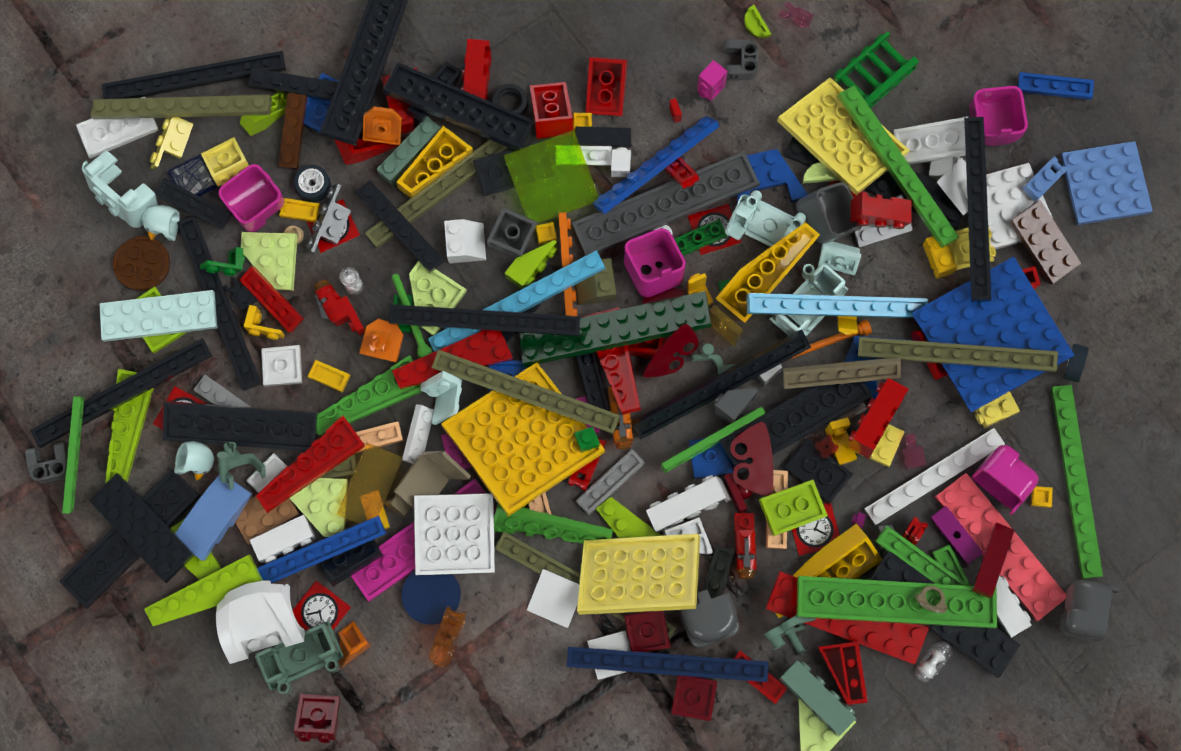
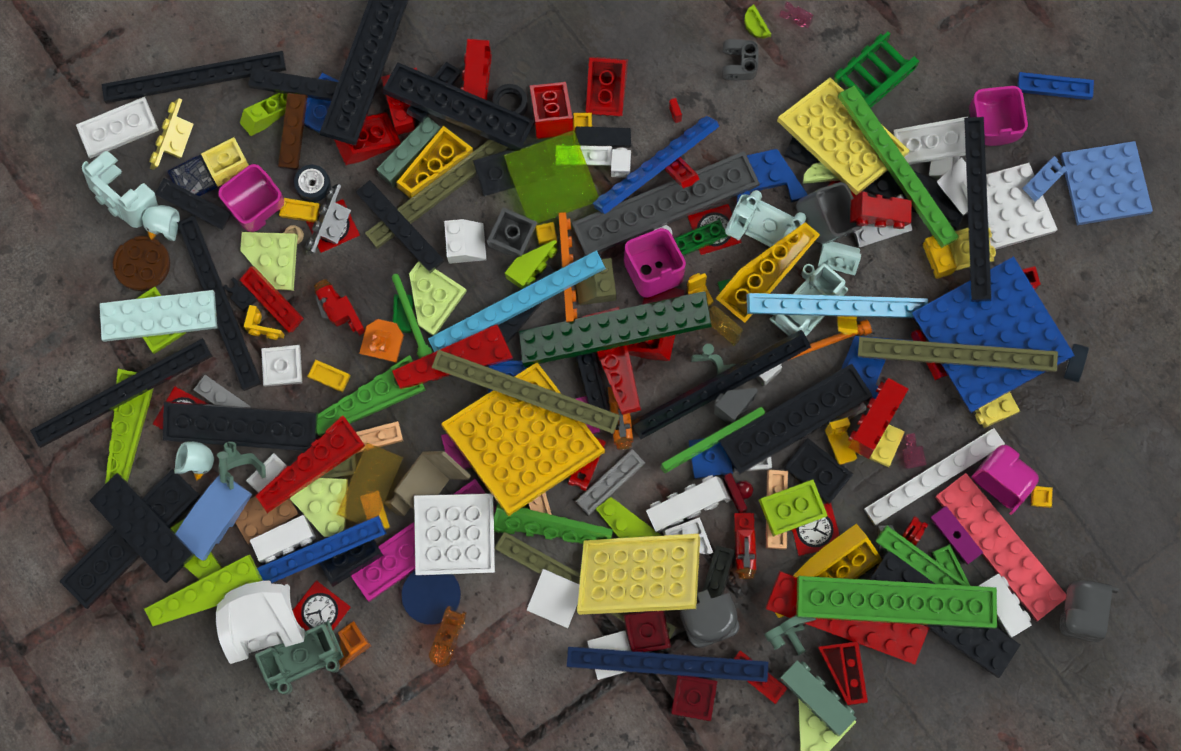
dark grey piece [25,441,68,484] -> none
bright green tile [62,396,84,514] -> none
olive plate [91,95,272,119] -> none
green bracket [200,247,245,276] -> none
dark red plate [294,694,340,743] -> none
clear piece [340,267,364,295] -> none
orange piece [363,107,402,145] -> none
black plate [389,304,581,336] -> none
white plate [402,405,434,464] -> none
light aqua bracket [420,371,462,425] -> none
green plate [574,427,600,453] -> none
dark red piece [643,324,699,378] -> none
dark pink brick [697,60,728,101] -> none
dark red piece [730,422,774,496] -> none
dark tan plate [783,357,901,389] -> none
clear red plate [815,435,838,458] -> none
magenta plate [851,511,866,529] -> none
clear piece [914,641,953,684] -> none
dark tan piece [915,586,947,613] -> none
dark red tile [972,522,1015,599] -> none
plate [1009,200,1081,285] -> none
bright green plate [1051,385,1103,579] -> none

